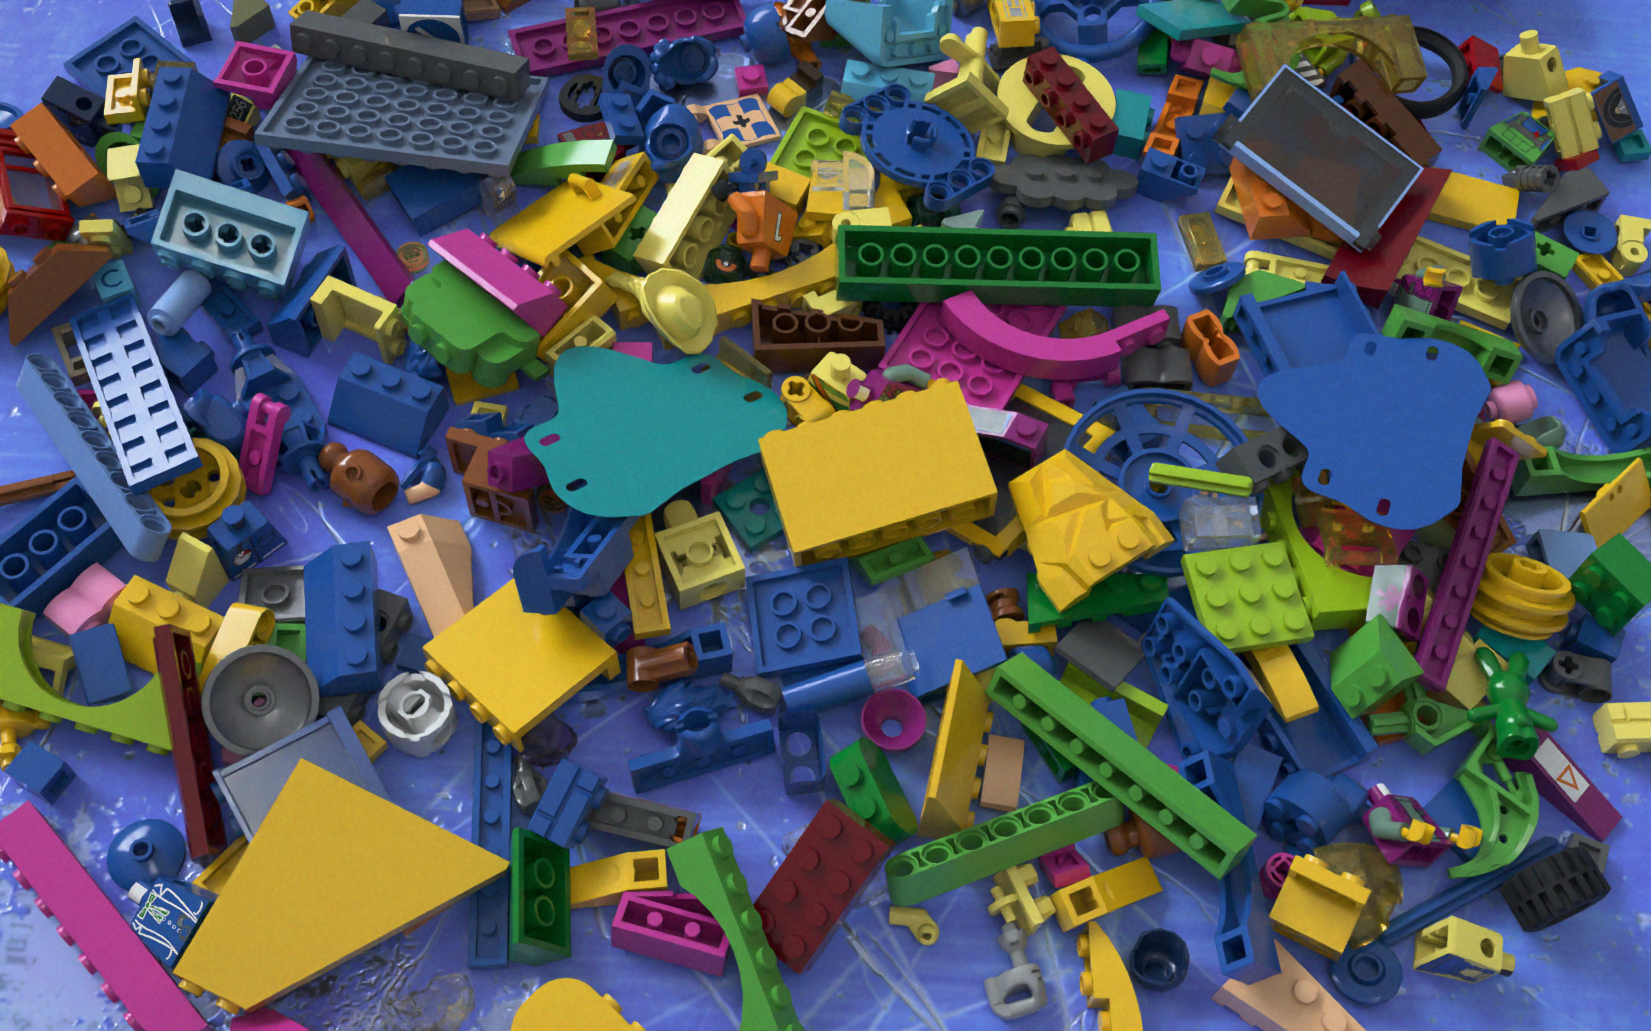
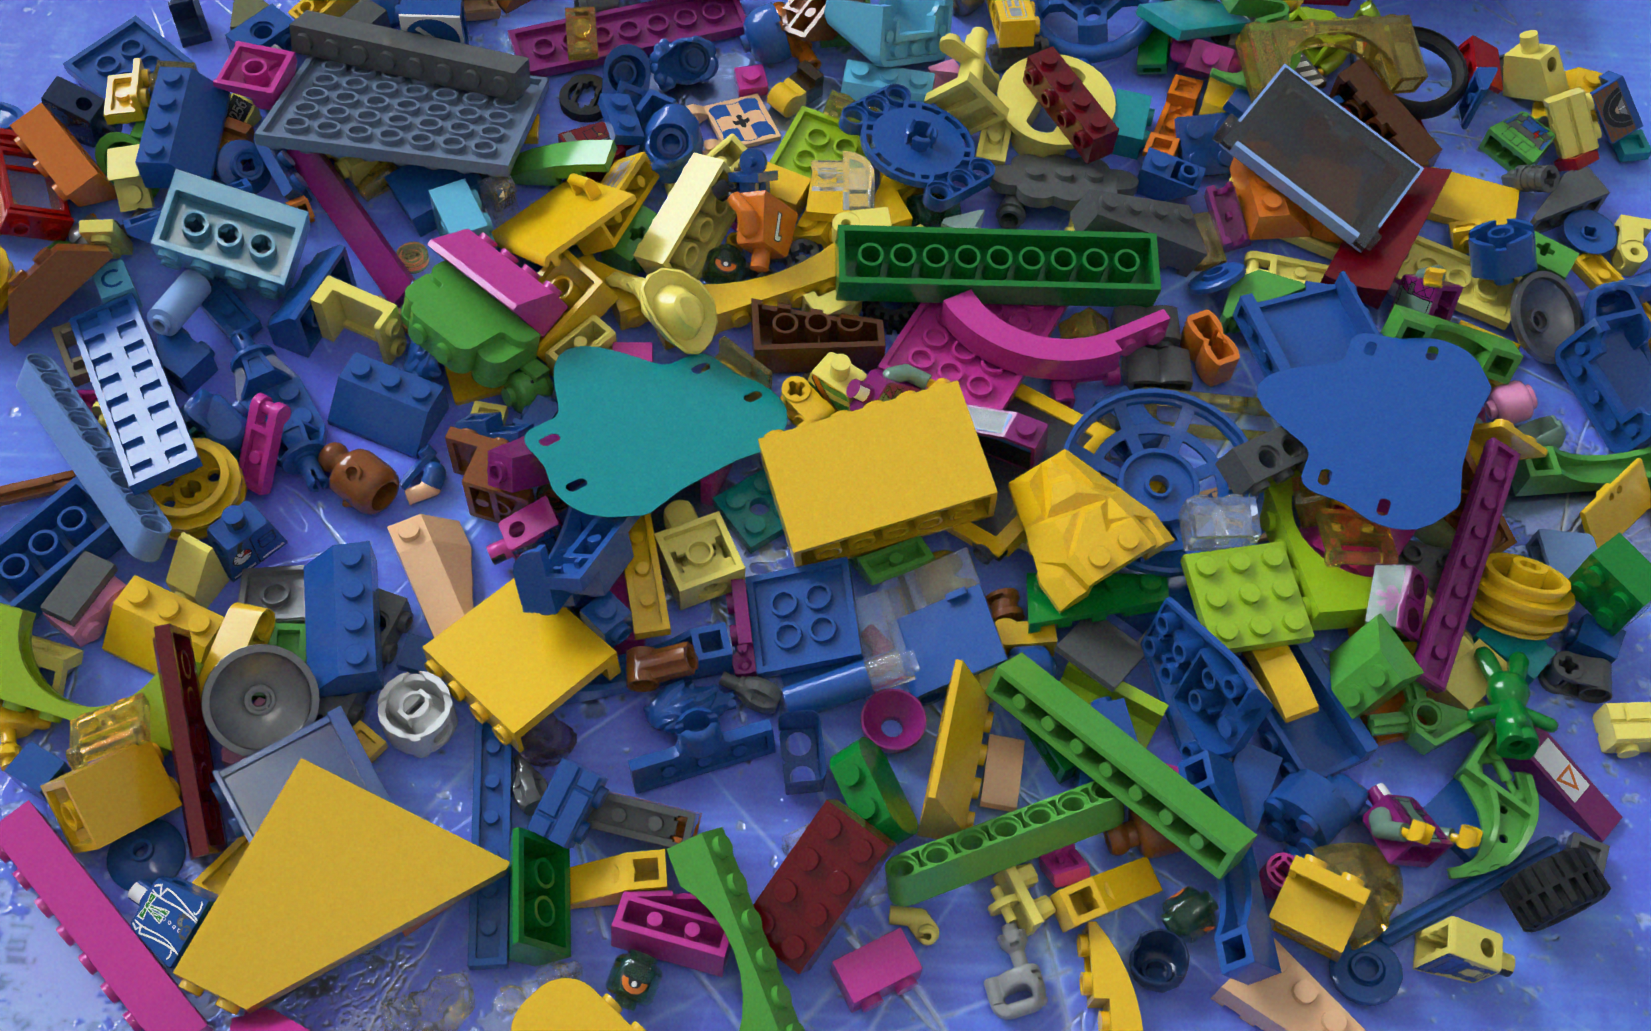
blue slope [68,623,132,705] -> none
lime axle [1149,463,1253,498] -> none
none -> dark grey tile [40,550,118,627]
none -> yellow slope [40,737,182,854]
none -> clear yellow plate [66,692,151,771]
none -> blue brick [225,4,294,52]
none -> medium azure brick [428,178,497,250]
none -> dark pink torso [486,496,563,565]
none -> clear piece [494,961,583,1017]
none -> bright green head [501,370,553,414]
none -> head [605,949,663,1012]
none -> magenta hinge [726,578,757,678]
none -> dark pink brick [830,927,923,1013]
none -> dark grey wedge [1070,189,1208,277]
none -> head [1160,886,1219,943]
none -> magenta hinge [1204,181,1252,254]
none -> yellow bracket [1448,218,1481,254]

